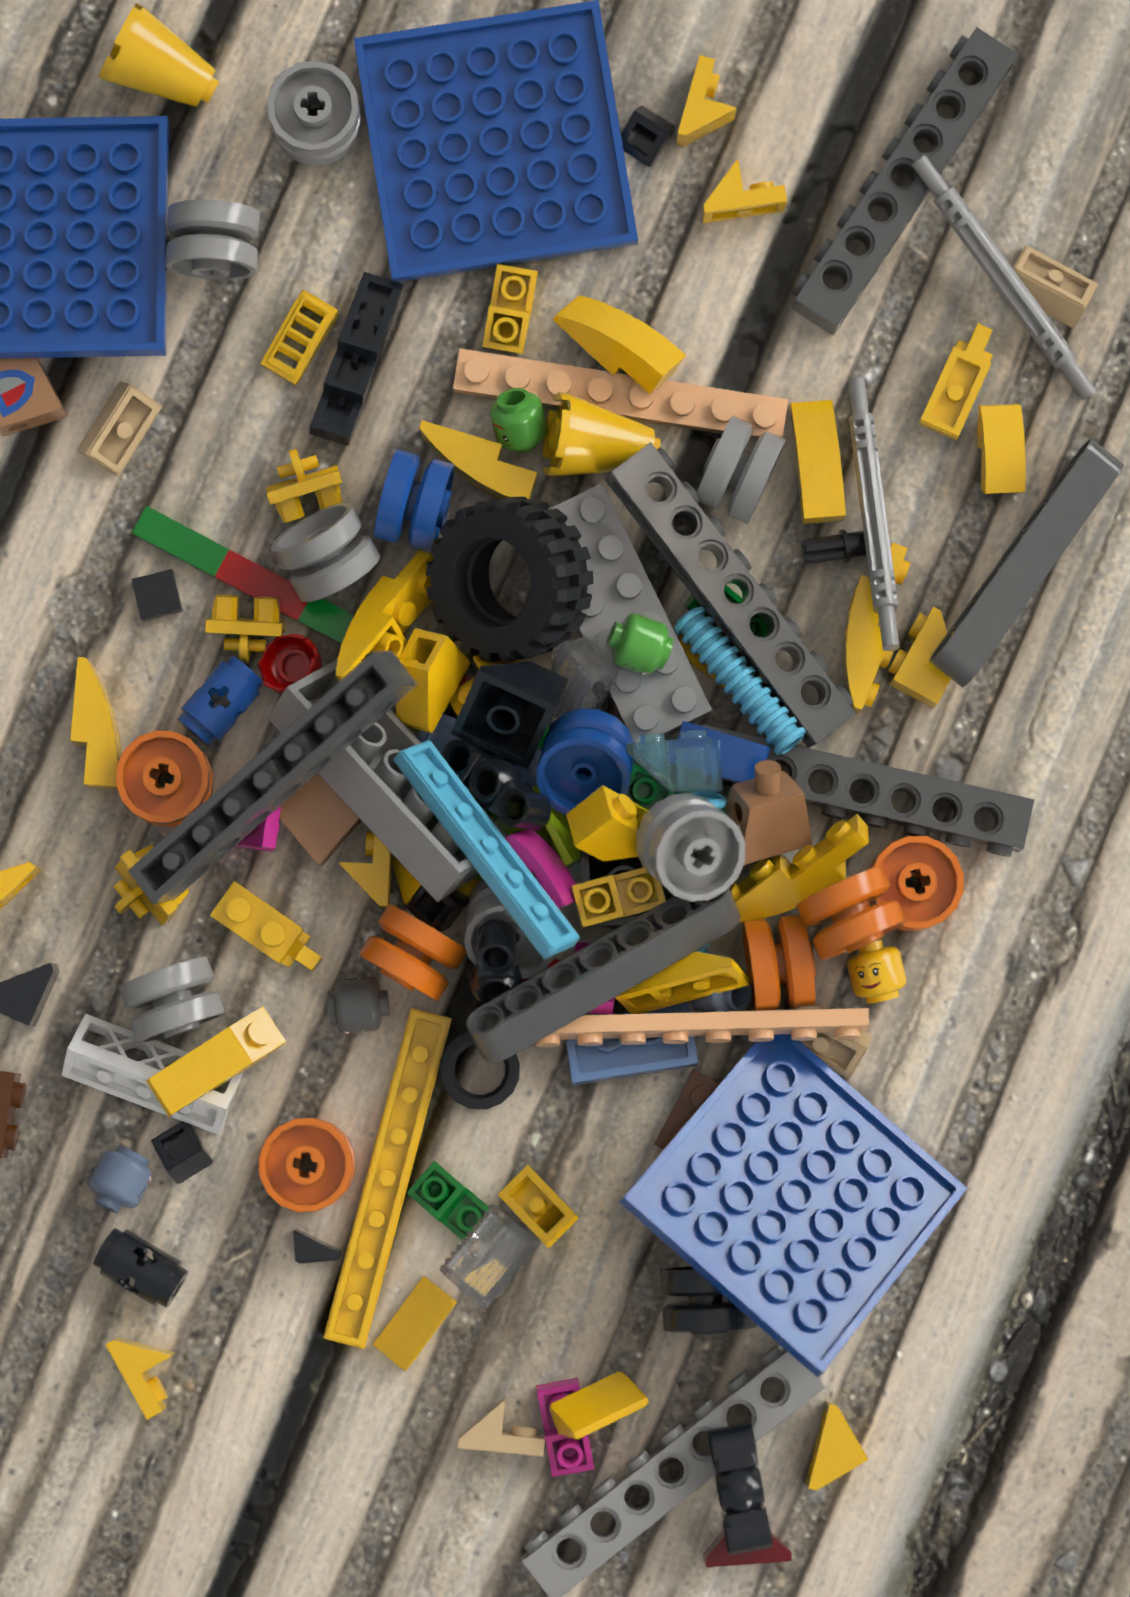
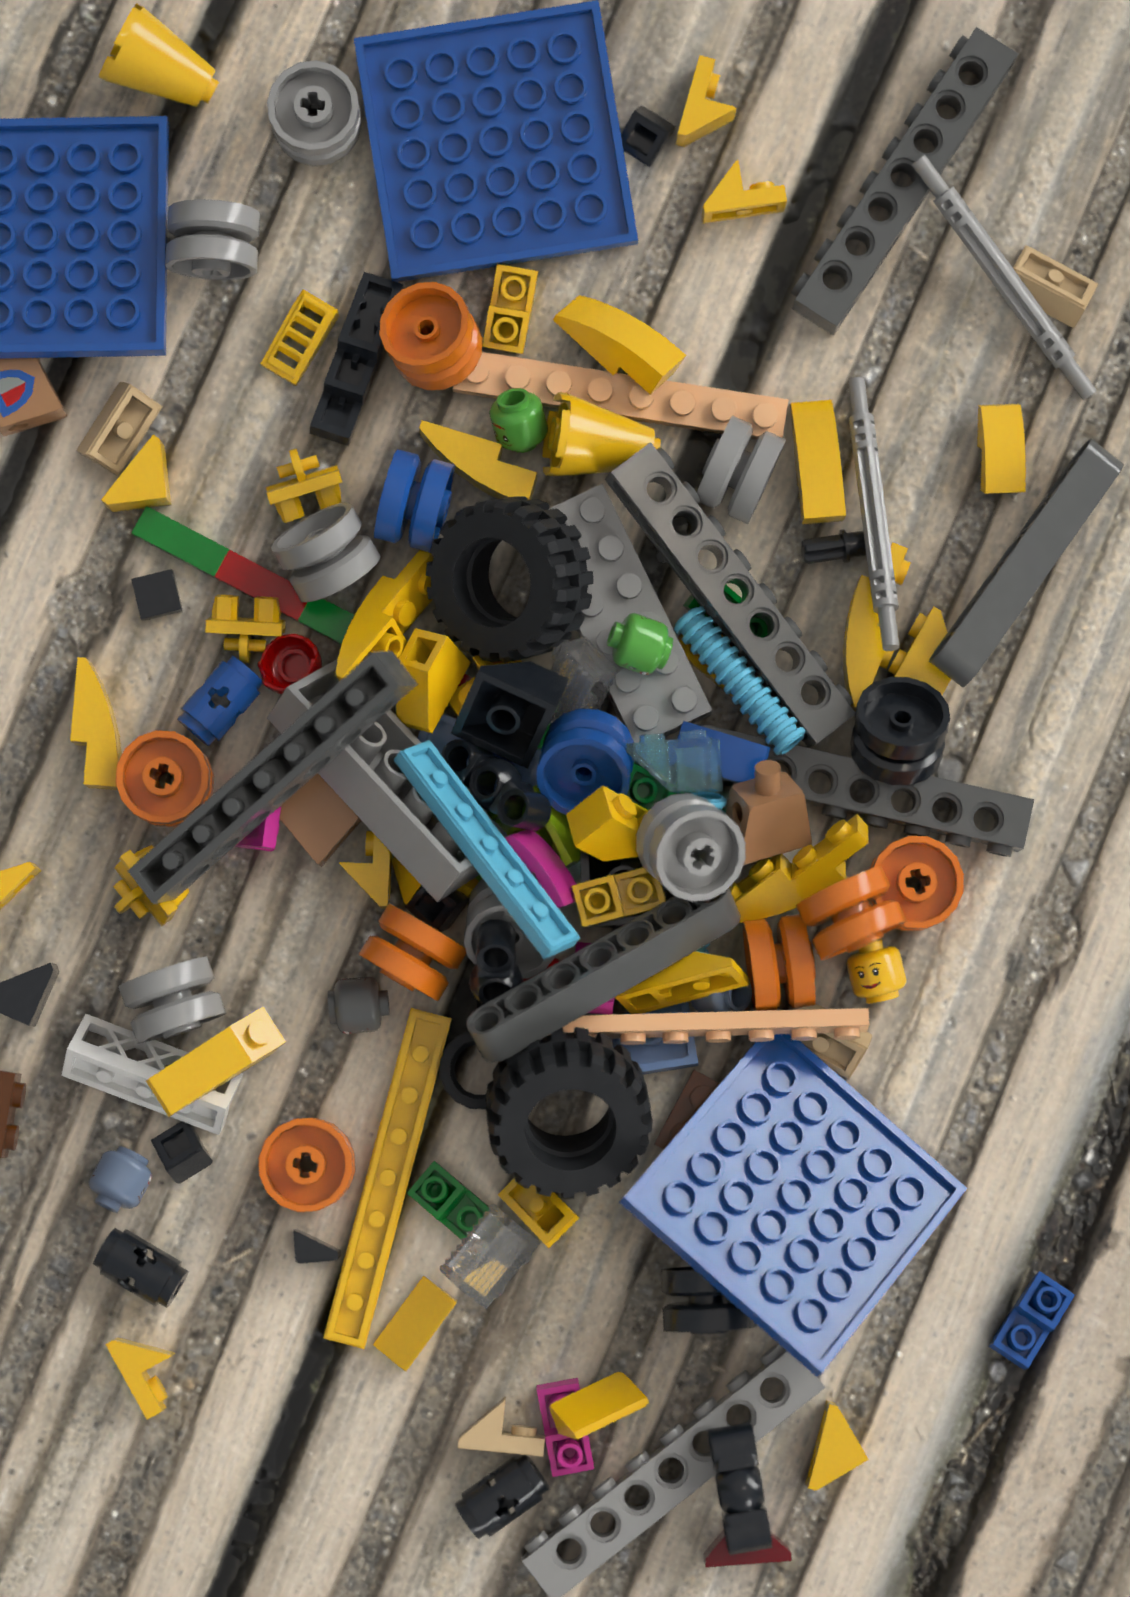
yellow hinge [210,881,323,971] -> none
yellow hinge [918,323,993,441] -> none
none -> yellow slope [101,434,171,512]
none -> orange wheel [379,282,483,391]
none -> black piece [455,1455,550,1539]
none -> black tyre [485,1027,653,1198]
none -> black wheel [850,677,950,785]
none -> blue slope [989,1271,1075,1370]

